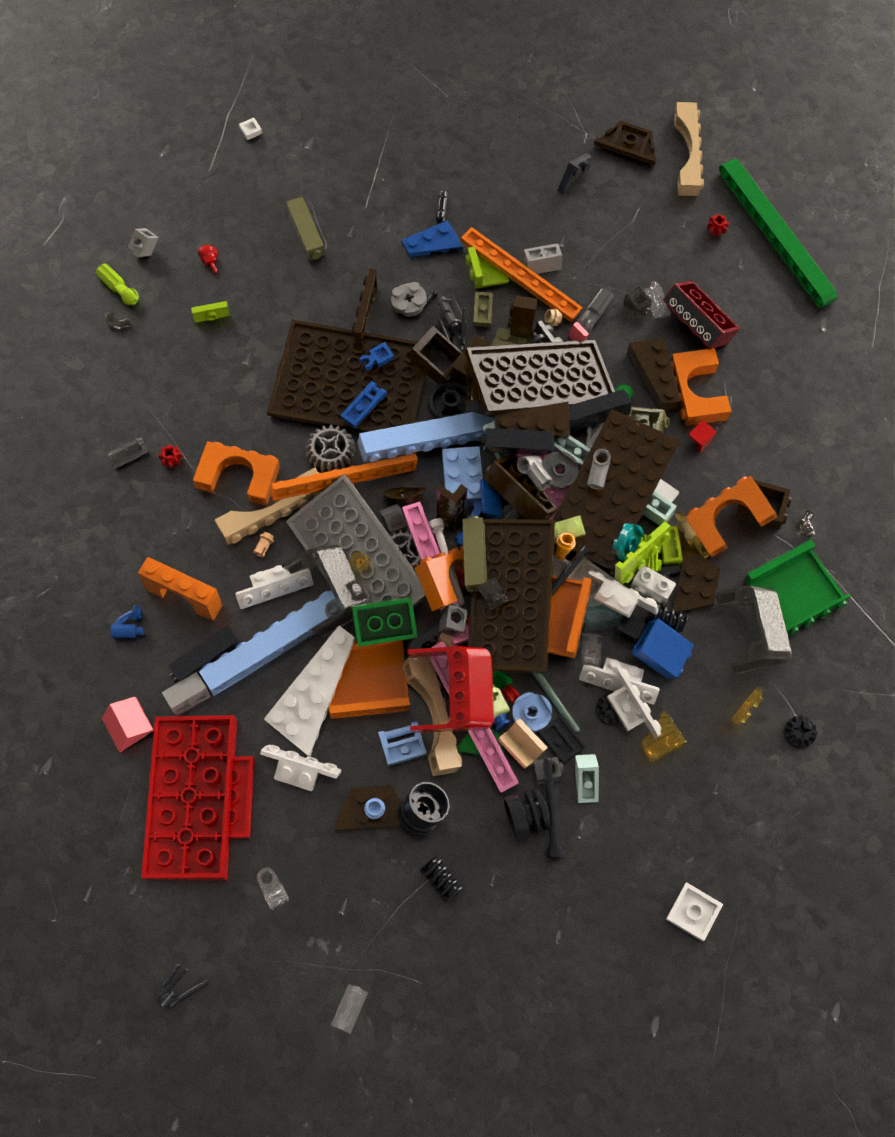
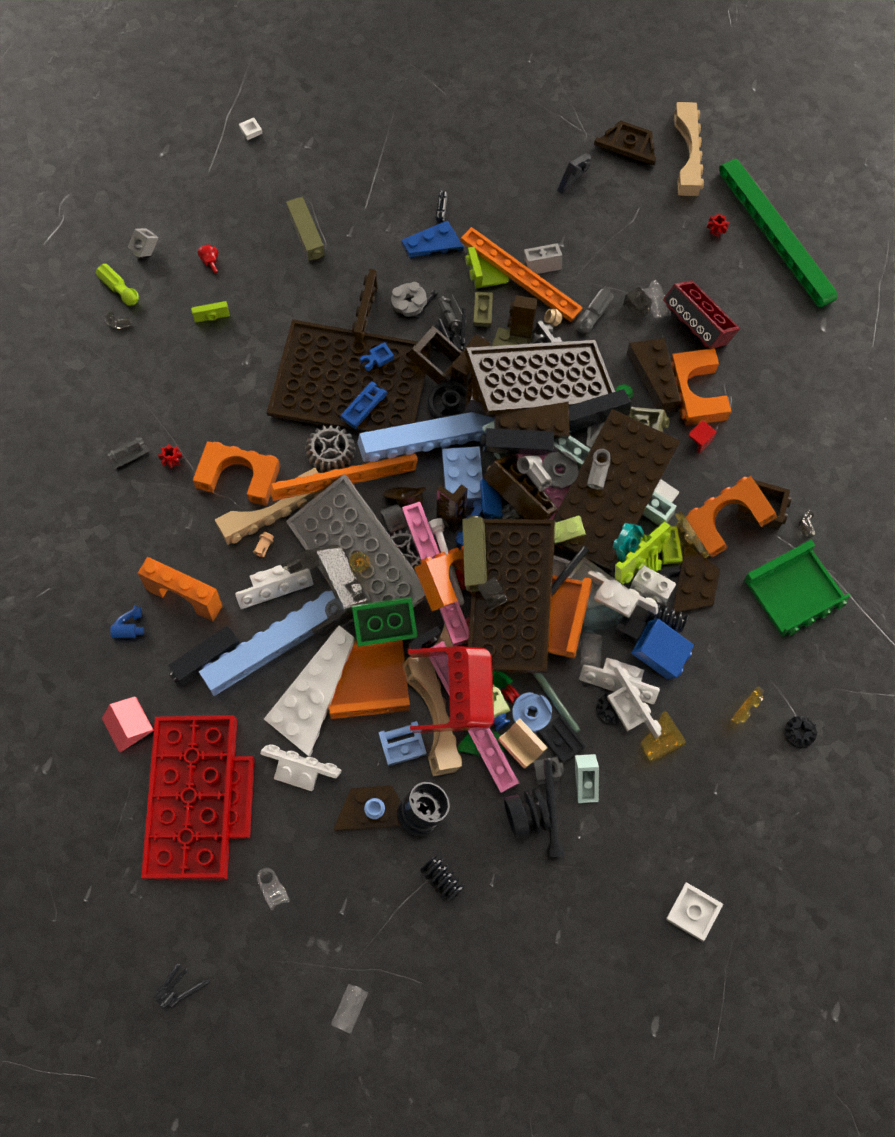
light grey hinge [162,672,211,716] -> none
dark grey brick [438,604,467,637] -> none
light orange cone [555,533,576,560] -> none
coral tile [568,322,589,341] -> none
clear smoke windscreen [714,586,792,674] -> none

